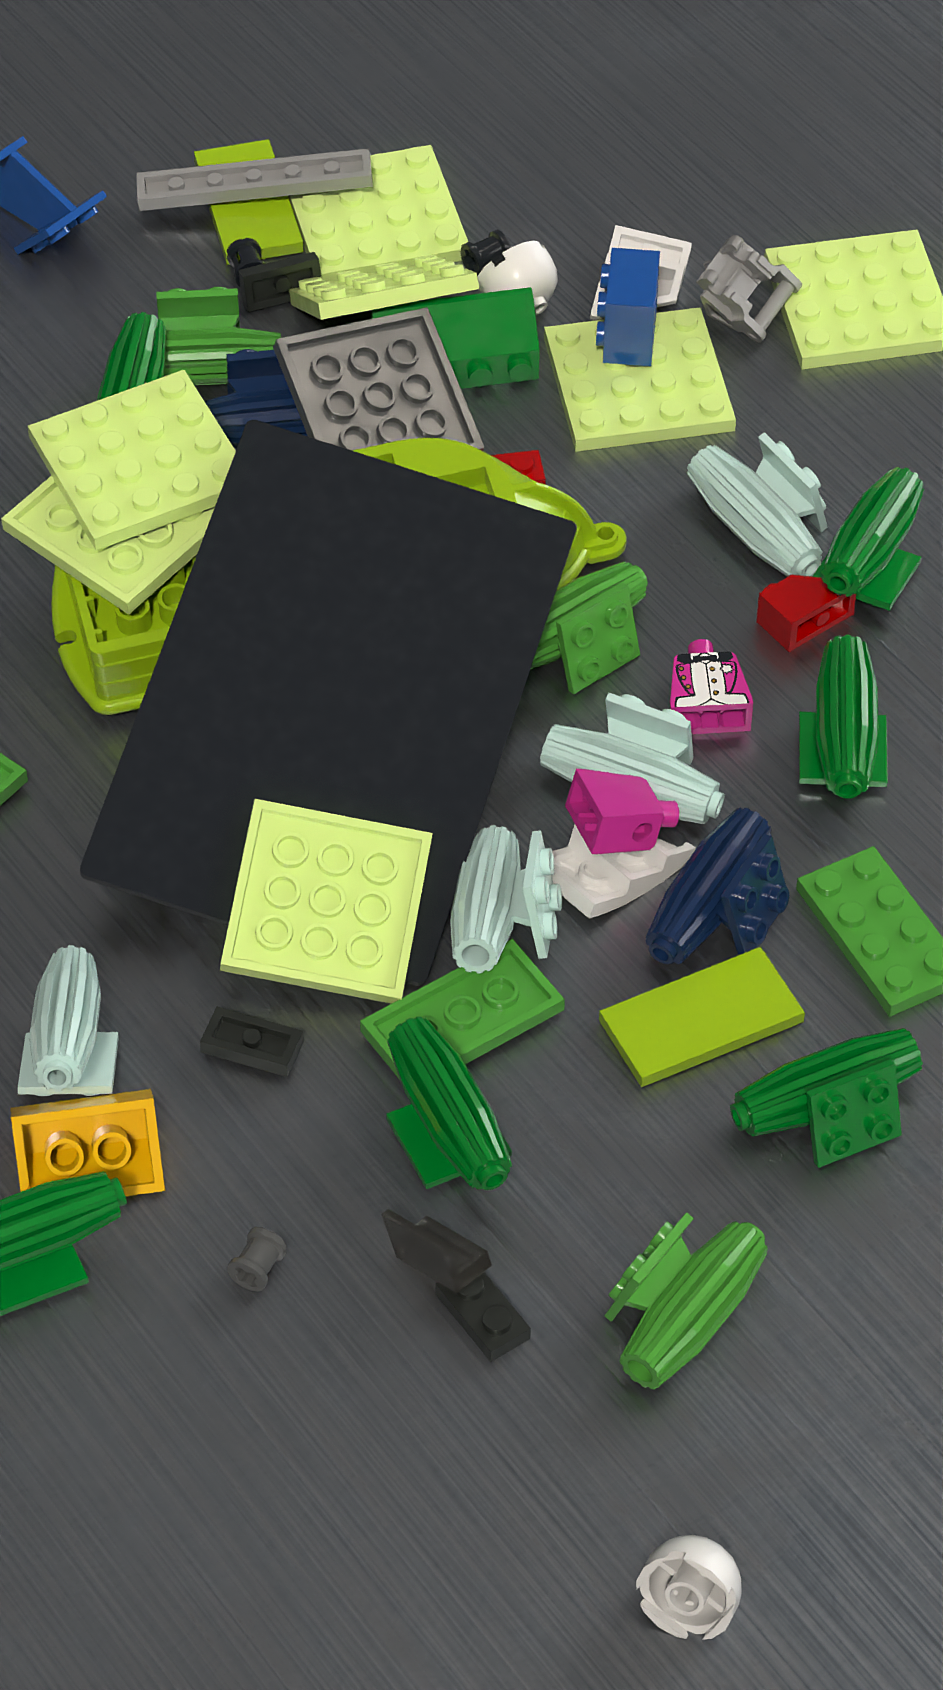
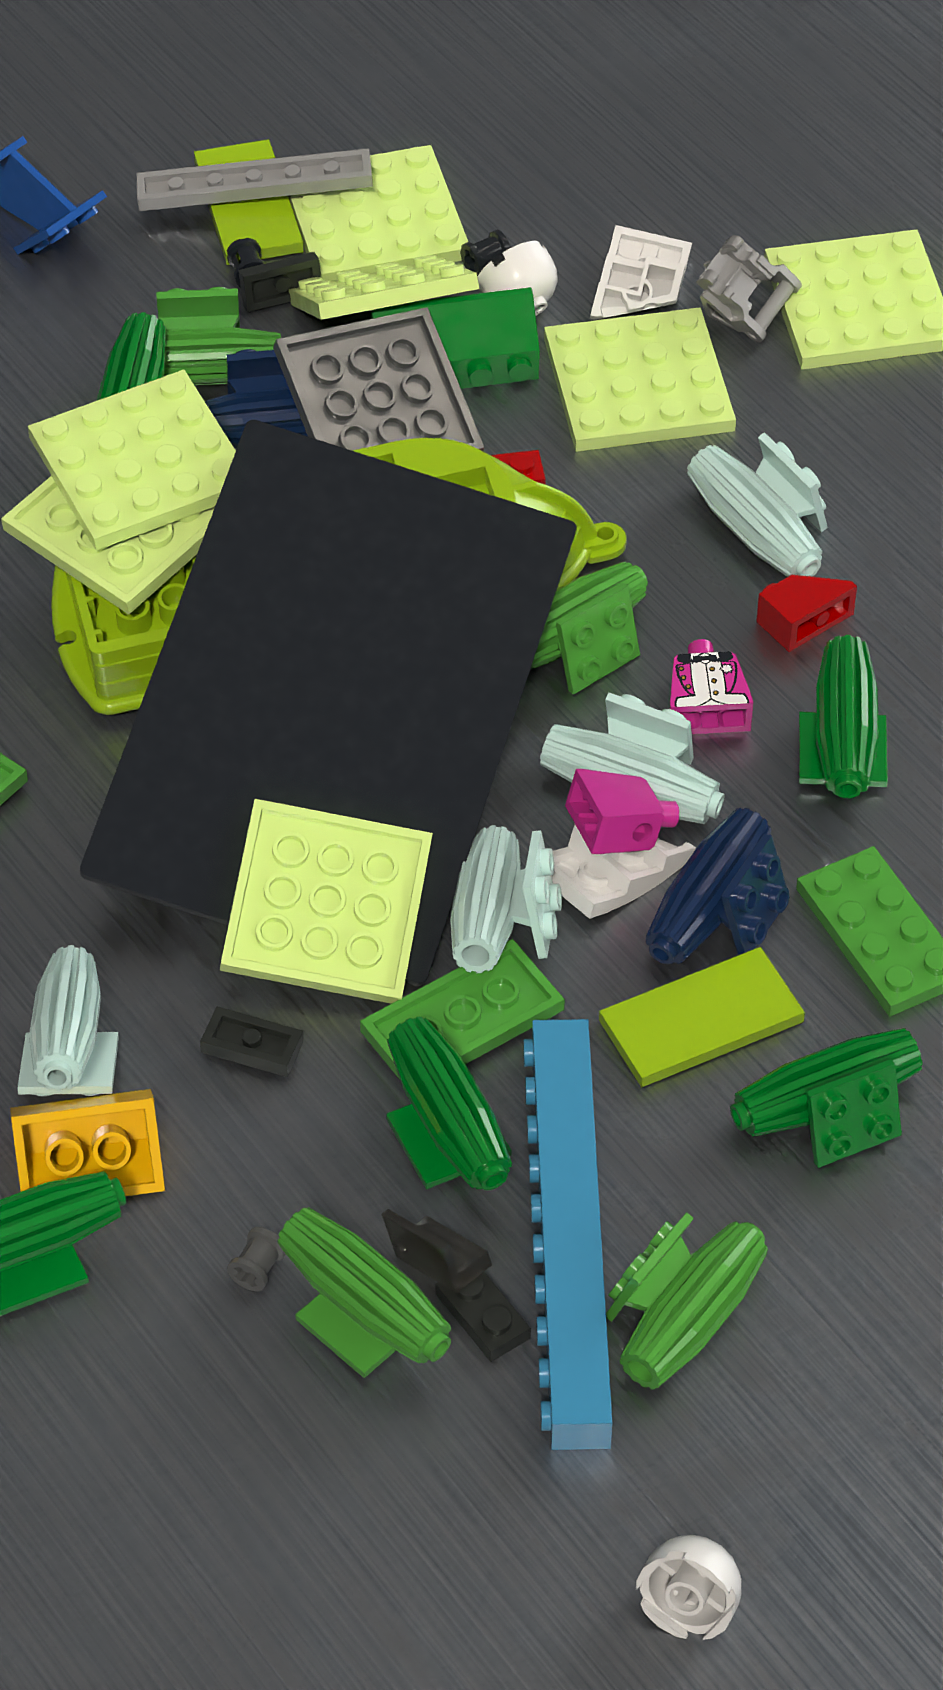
blue brick [596,248,660,366] -> none
green plate [812,467,924,611] -> none
none -> bright green plate [277,1207,451,1378]
none -> dark azure brick [523,1019,612,1450]

